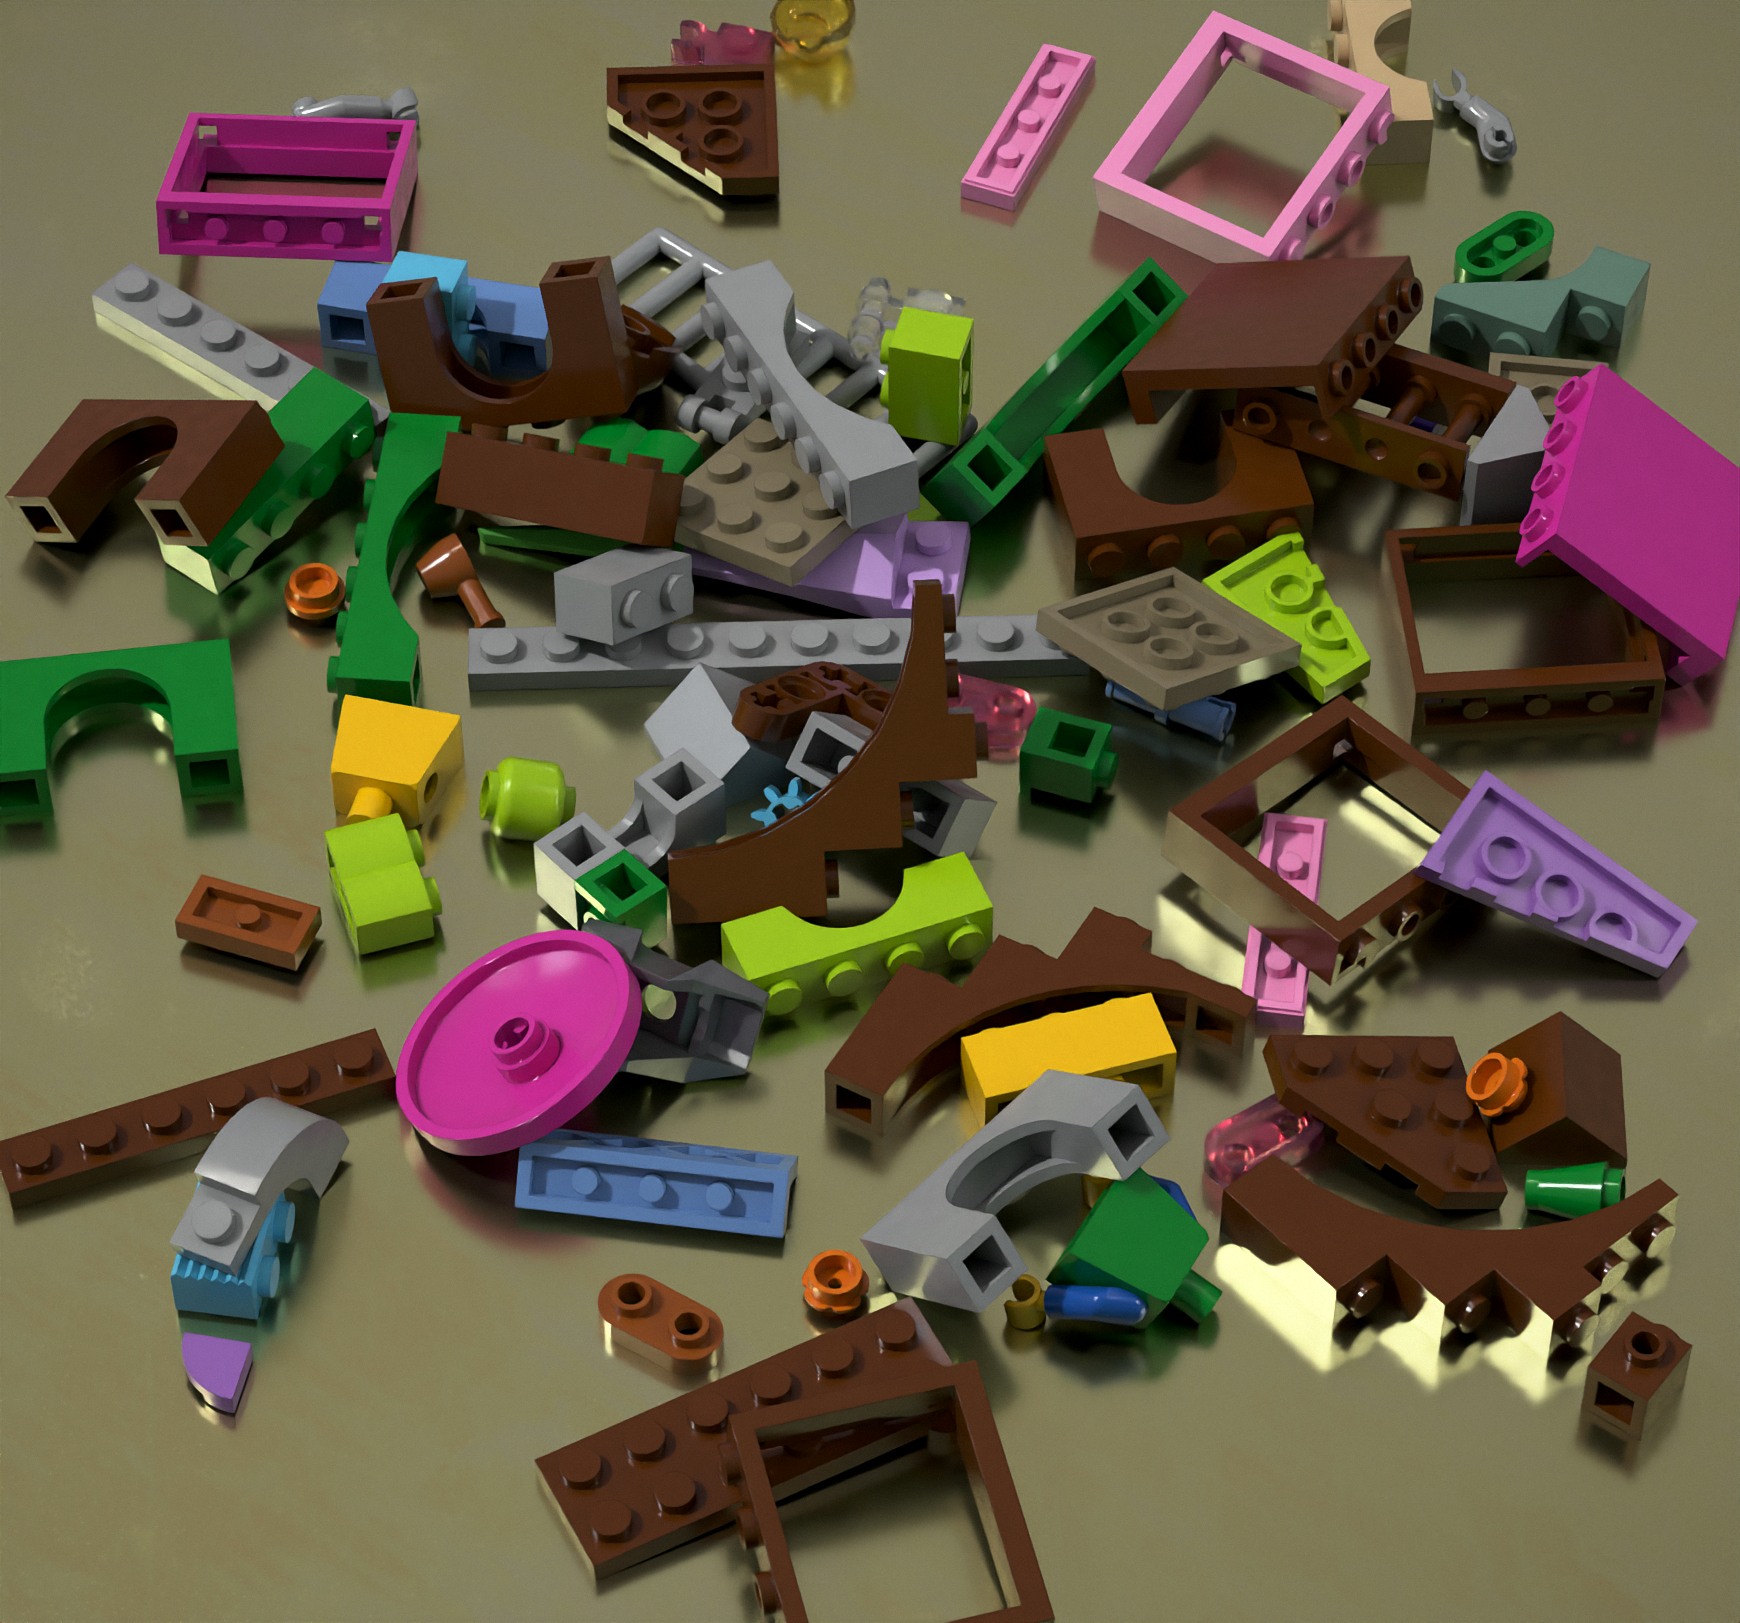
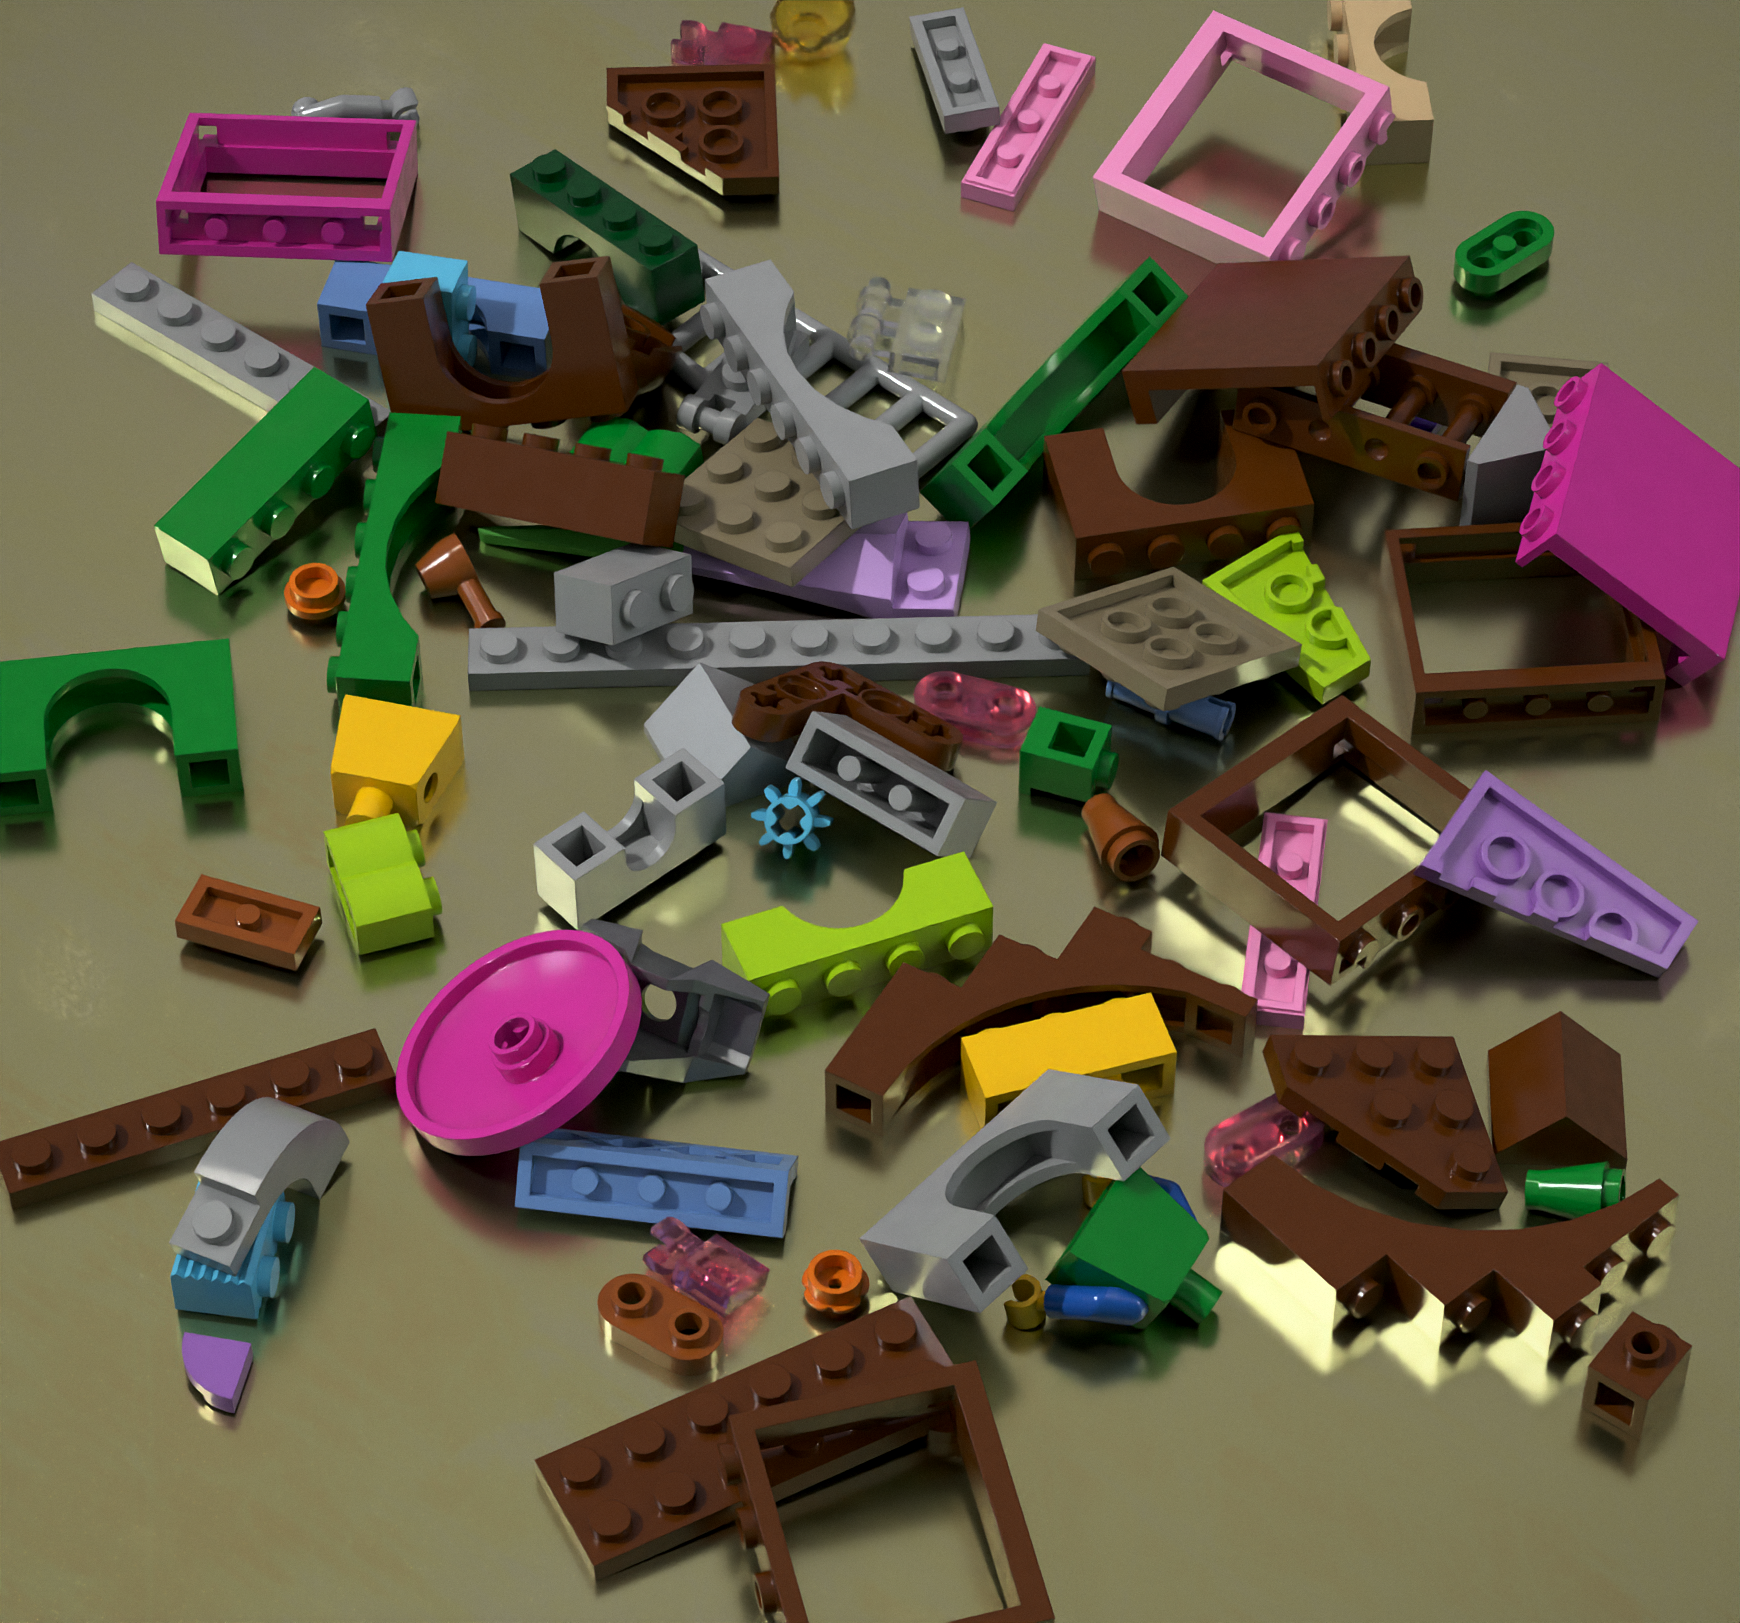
reddish brown arch [4,399,285,546] -> none
lime head [479,756,576,843] -> none
green brick [574,849,667,948] -> none
reddish brown arch [668,579,989,925] -> none
lime brick [880,306,974,446] -> none
sand green arch [1430,246,1651,359] -> none
light grey arm [1433,68,1517,165] -> none
orange plate [1466,1053,1528,1117] -> none
none -> dark green arch [510,149,705,326]
none -> clear pink plate [642,1216,770,1318]
none -> light grey plate [909,7,1000,134]
none -> dark orange cone [1081,793,1160,882]

